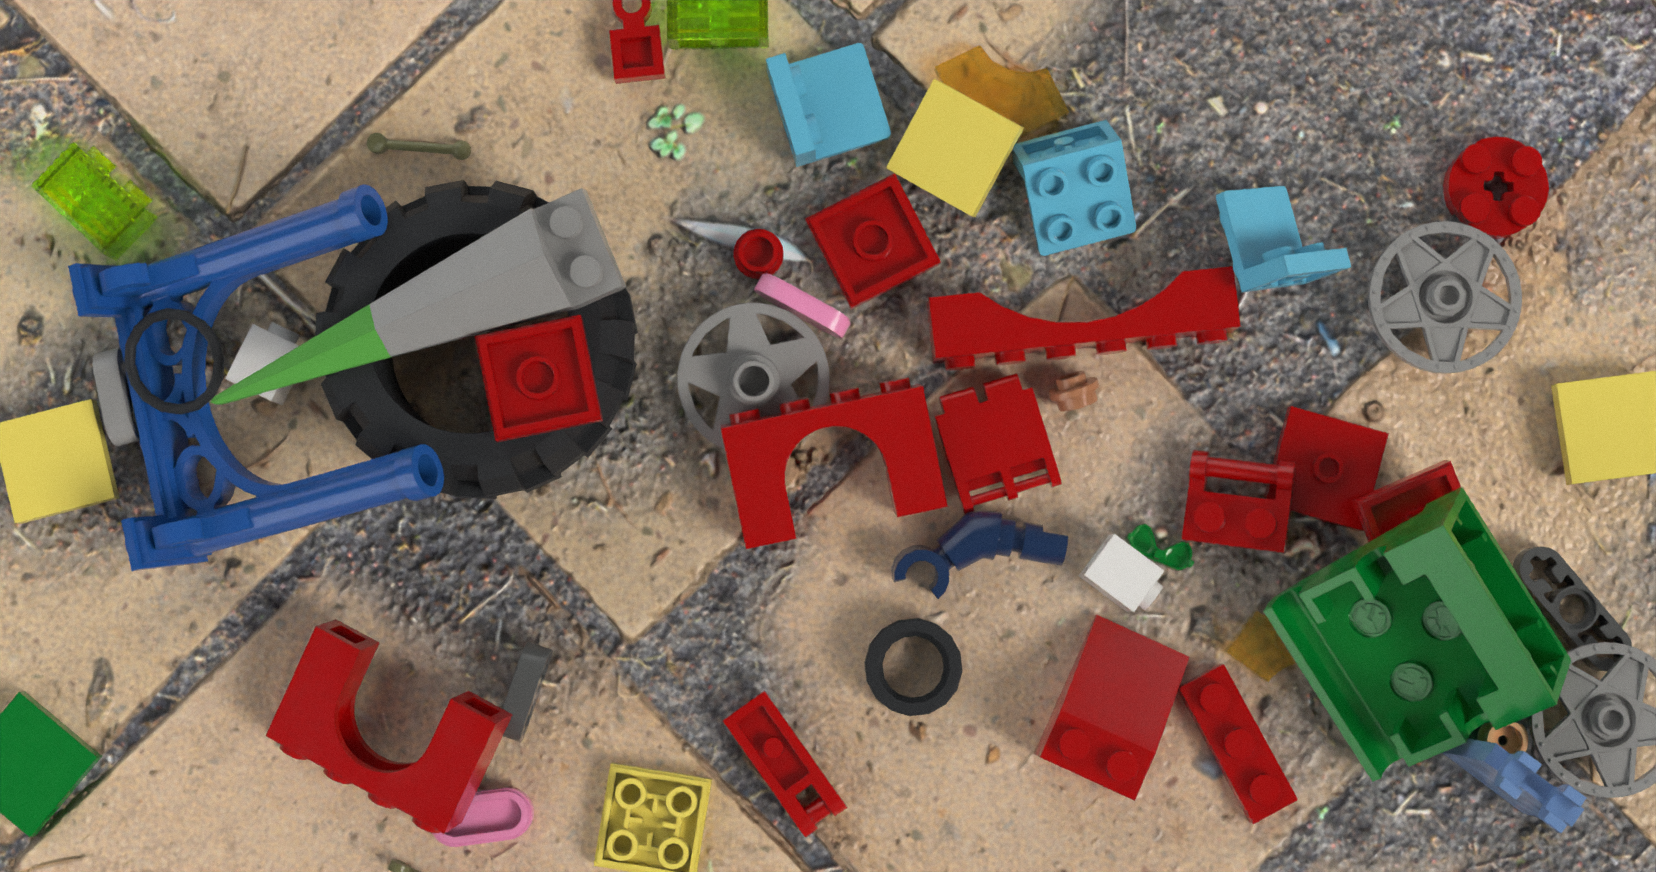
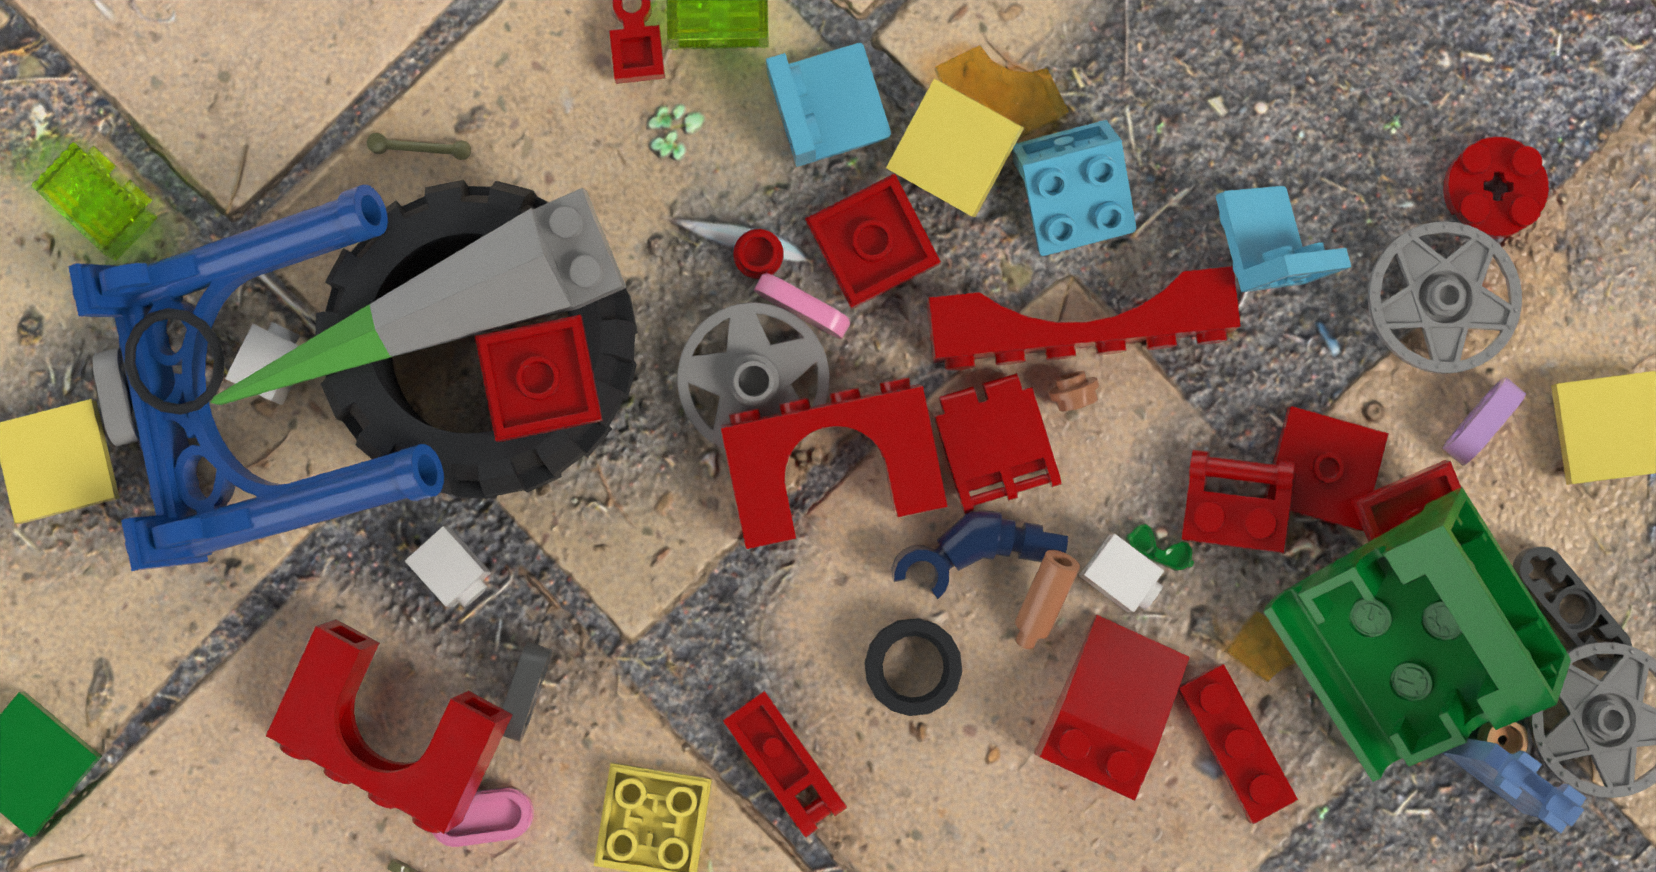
none -> white brick [405,526,491,607]
none -> nougat cylinder [1015,550,1080,649]
none -> lavender beam [1442,377,1526,466]

